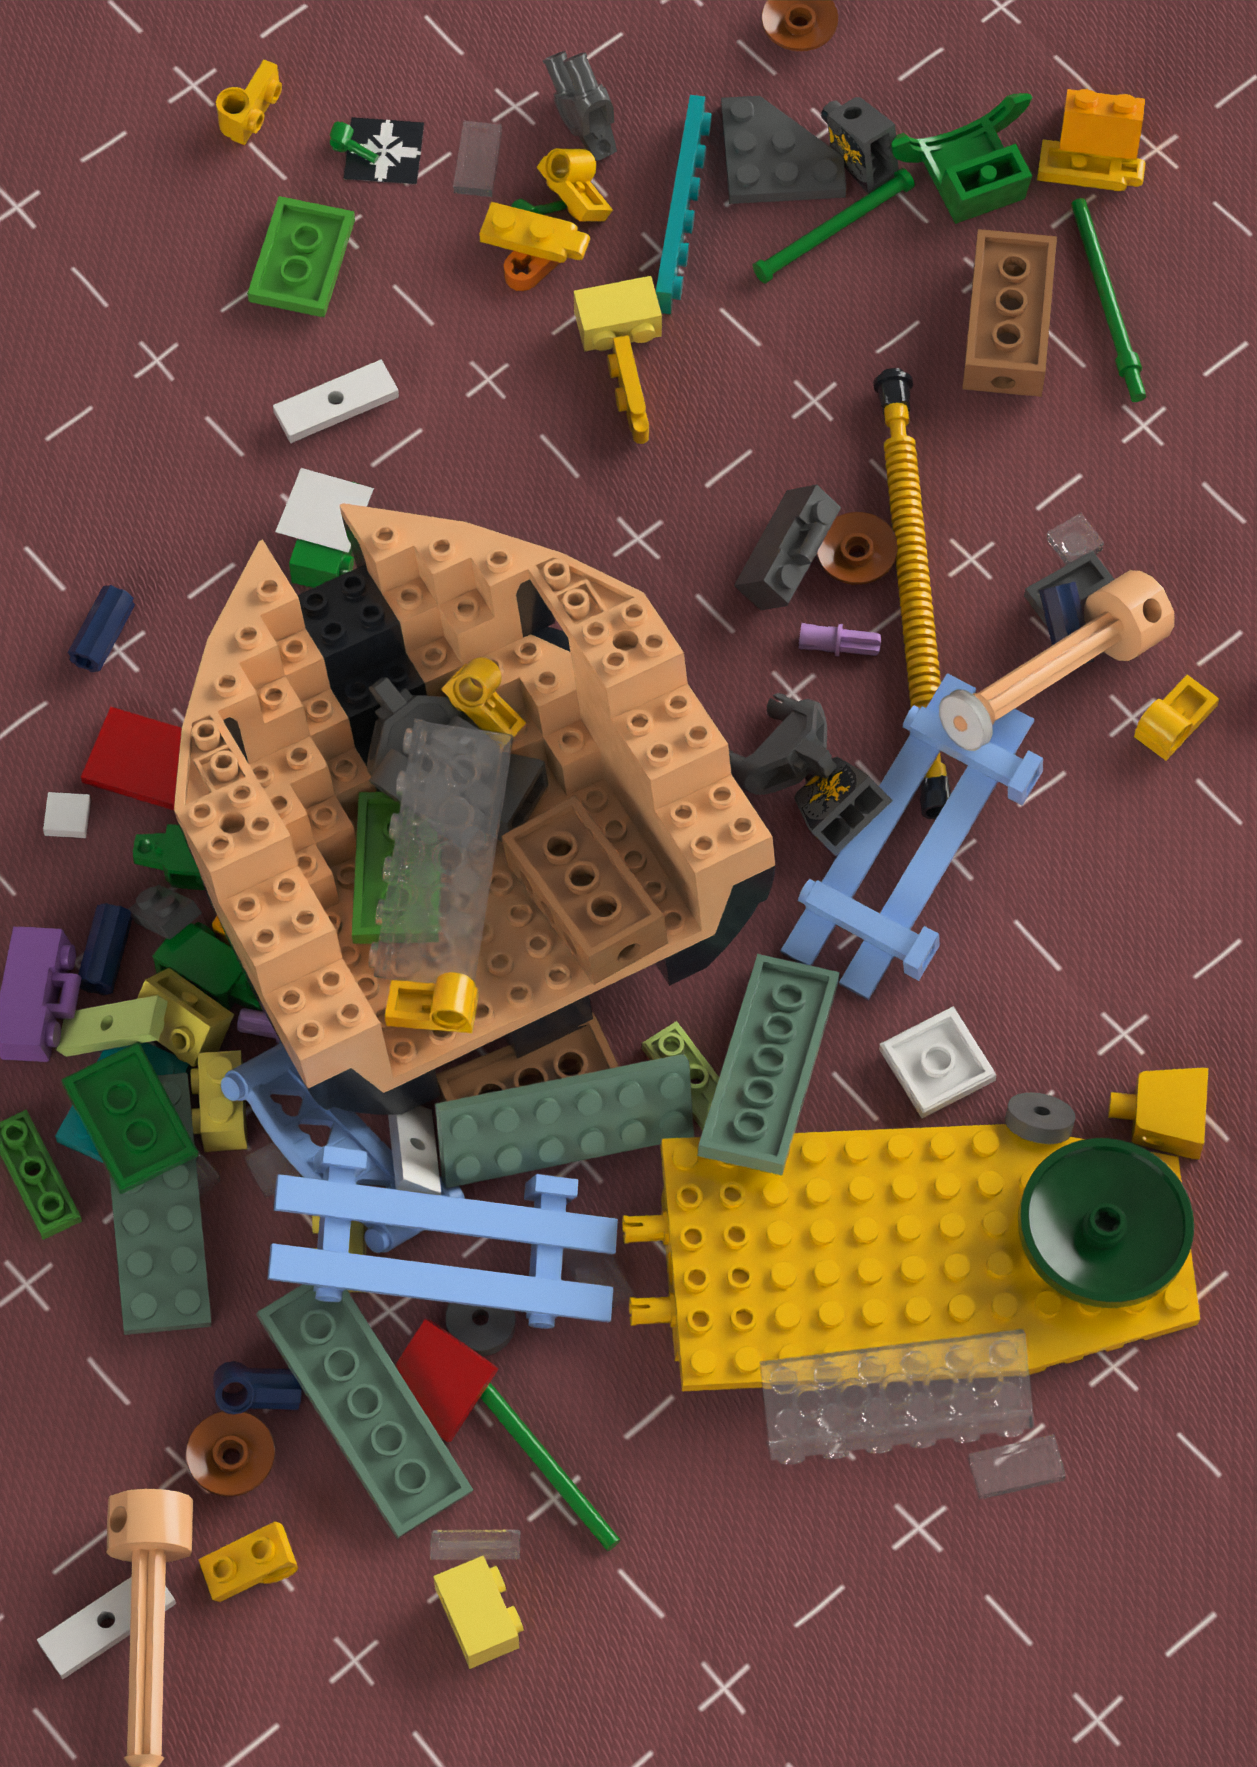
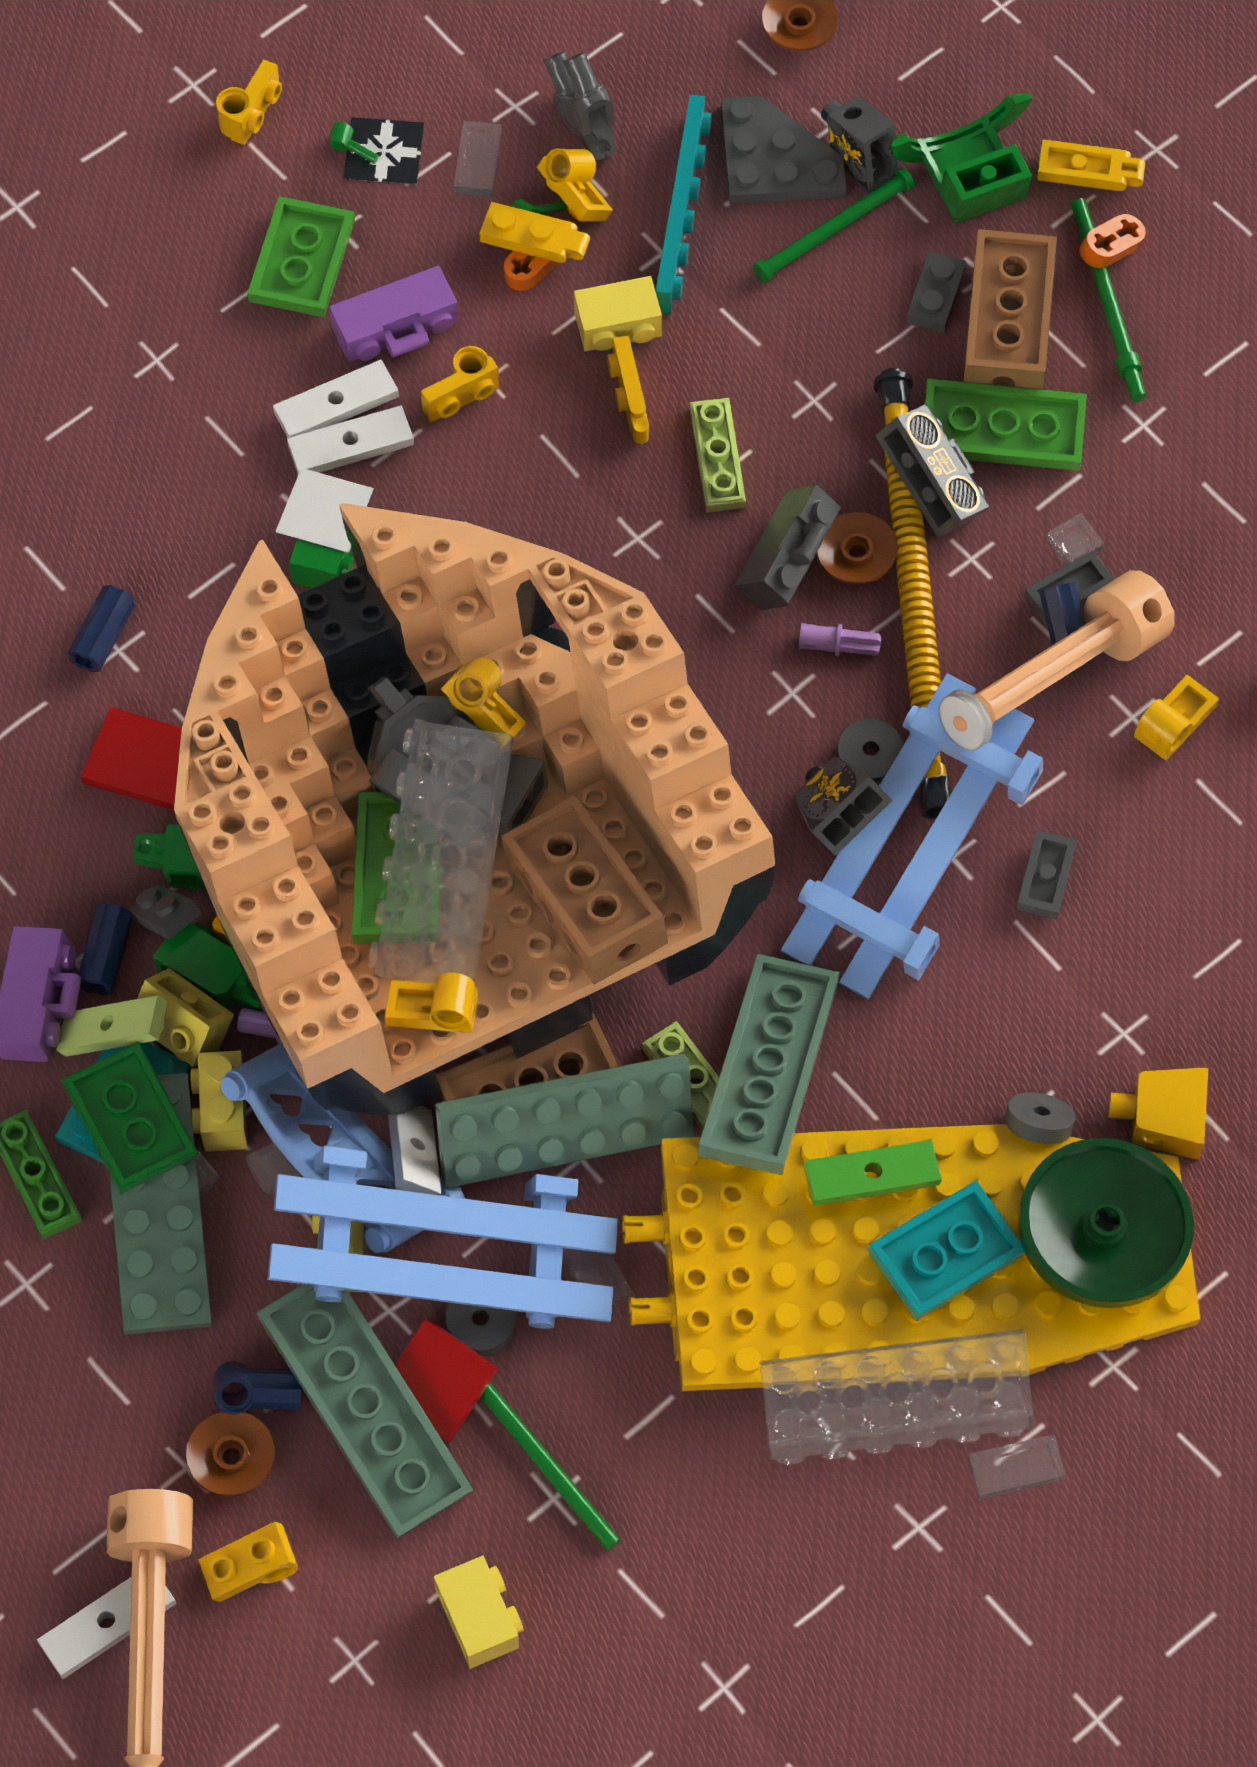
white tile [43,792,91,838] -> none
clear tile [430,1530,521,1560] -> none
dark grey connector [729,693,837,795] -> none
white plate [879,1006,997,1118] -> none
light orange slope [1059,89,1145,160] -> none
none -> white tile [287,405,414,474]
none -> medium lavender piece [329,265,459,363]
none -> yellow plate [421,346,499,423]
none -> yellowish green tile [689,398,746,513]
none -> bright green tile [803,1140,942,1206]
none -> dark grey piece [837,719,904,785]
none -> teal plate [867,1180,1025,1321]
none -> dark grey piece [875,404,990,538]
none -> dark grey plate [906,251,967,333]
none -> bright green plate [925,379,1087,471]
none -> dark grey plate [1016,830,1077,920]
none -> orange beam [1079,214,1146,268]

